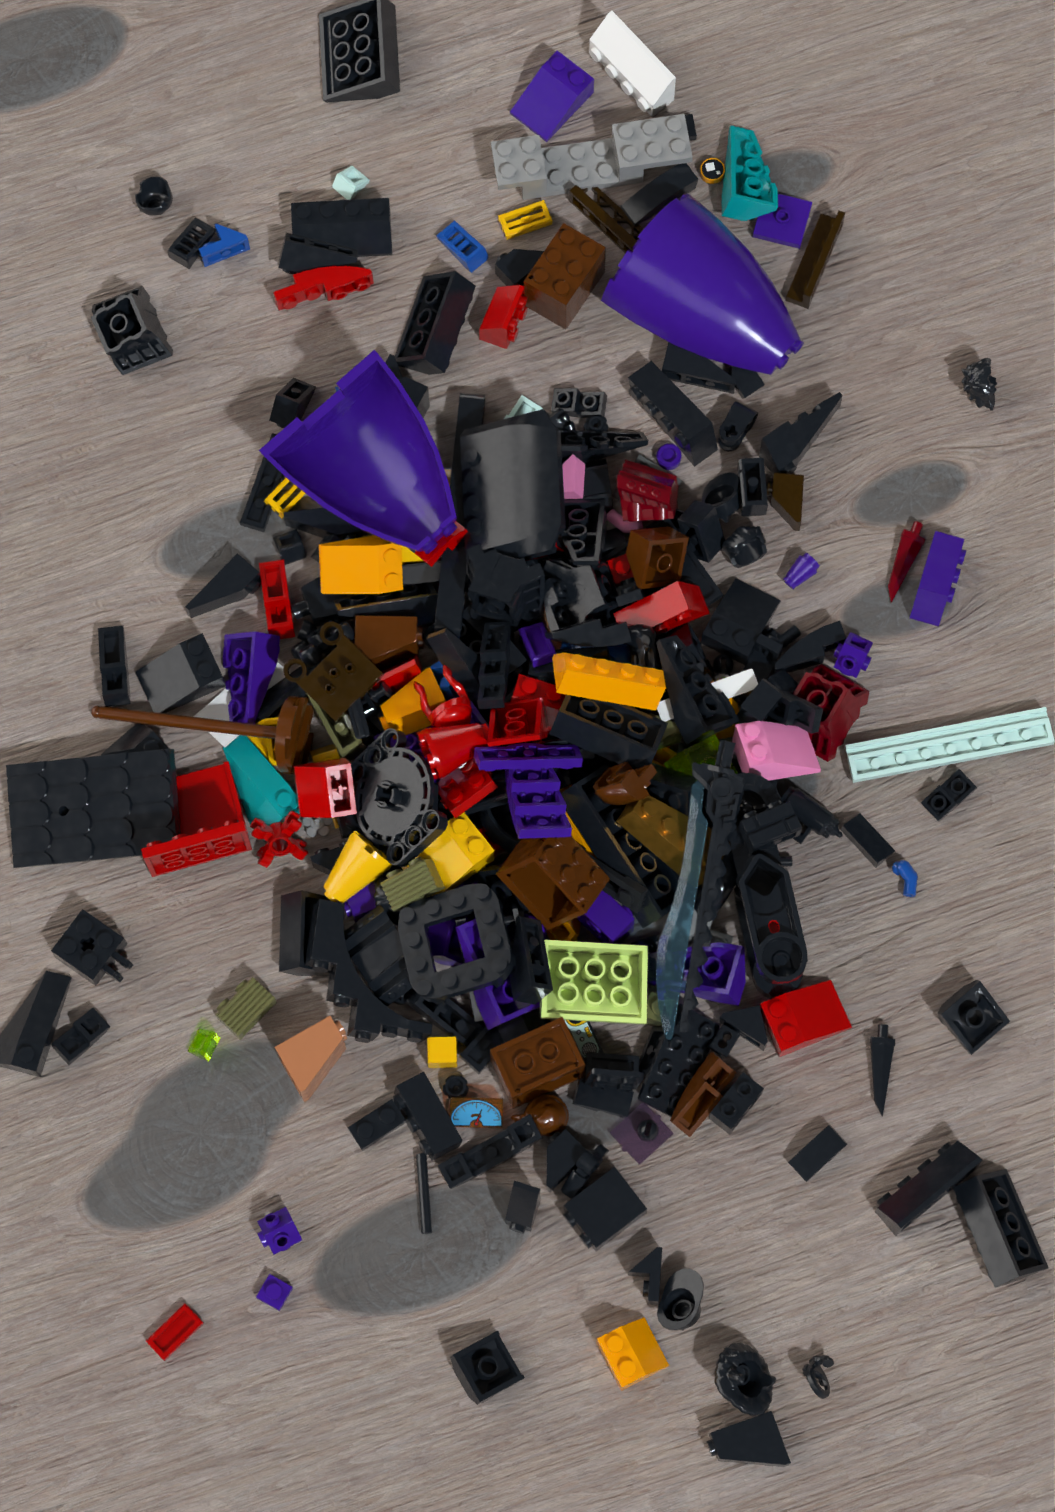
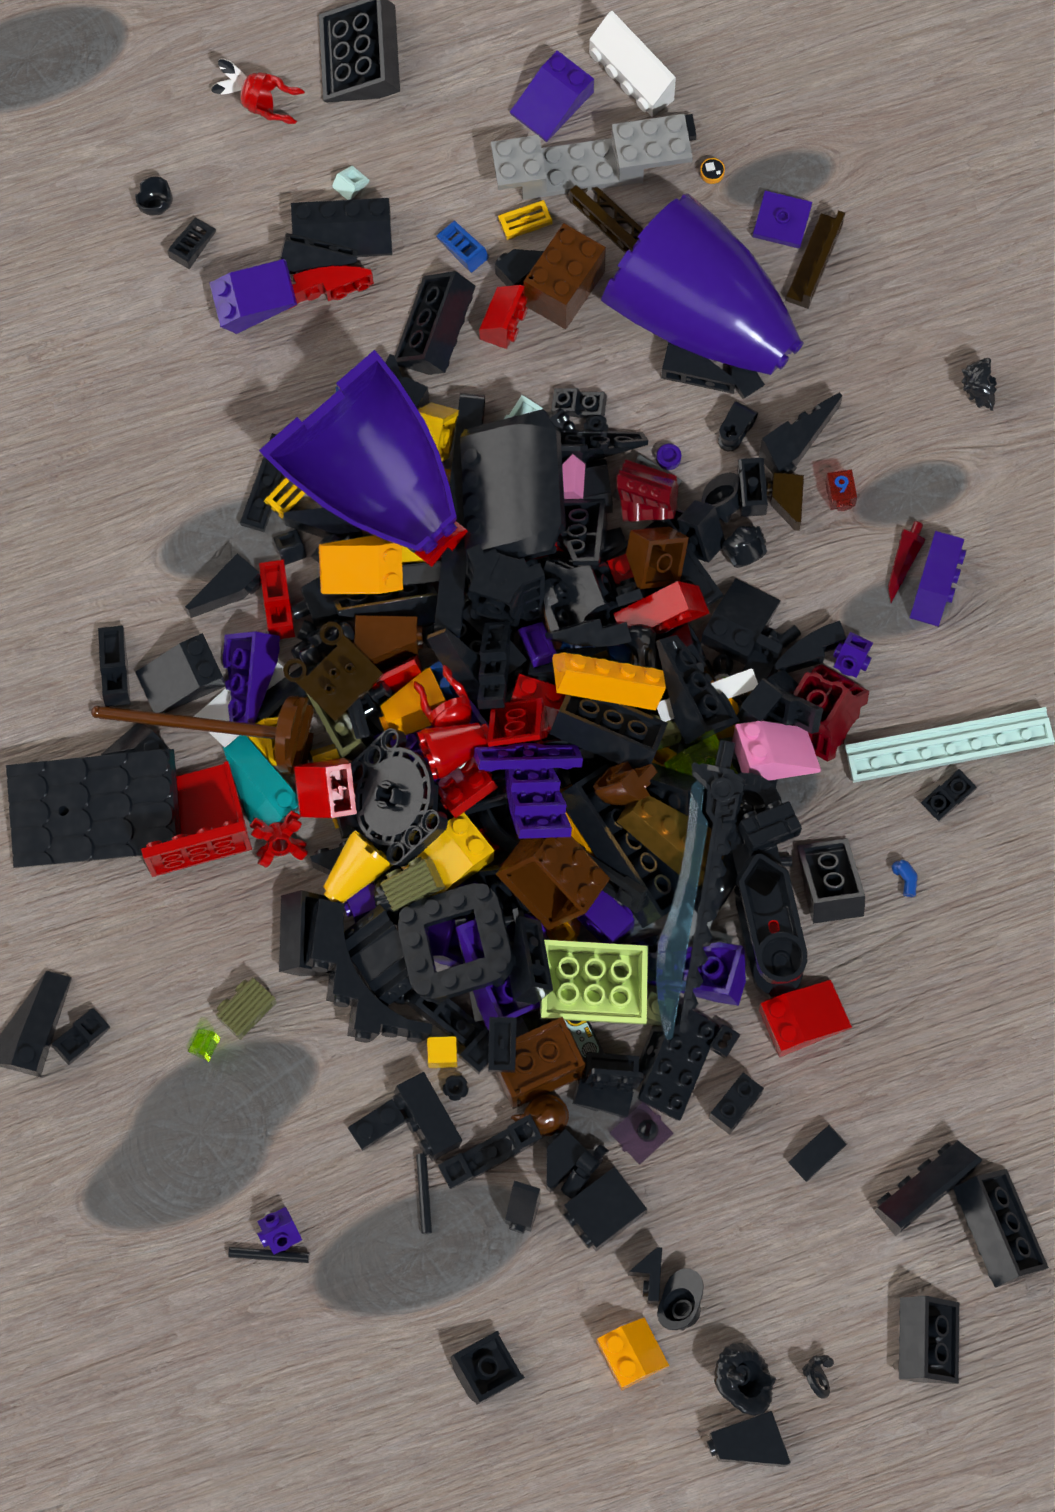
black hinge [51,909,133,986] -> none
black slope [91,286,173,375] -> none
red tile [146,1304,204,1361] -> none
blue slope [199,224,250,267] -> none
dark purple plate [256,1274,293,1312] -> none
black slope [269,378,316,428] -> none
nougat slope [275,1016,348,1102] -> none
light grey plant [303,817,332,838] -> none
slope [450,1098,503,1128] -> none
bright pink arm [607,509,643,533] -> none
black slope [621,163,698,226] -> none
black wedge [628,360,718,467] -> none
reddish brown slope [670,1052,737,1137] -> none
black slope [719,1006,768,1051] -> none
teal wedge [722,126,778,221] -> none
black piece [781,786,843,844] -> none
dark purple cone [783,552,820,590] -> none
black slope [841,813,895,868] -> none
black bar [869,1024,895,1117] -> none
black slope [937,980,1010,1055] -> none
none -> dark purple slope [210,259,297,334]
none -> red hair [211,58,305,124]
none -> black bar [228,1247,309,1263]
none -> yellow slope [418,402,459,462]
none -> black plate [488,1017,517,1073]
none -> black slope [797,838,865,924]
none -> clear red brick [825,469,857,511]
none -> black slope [898,1296,960,1384]

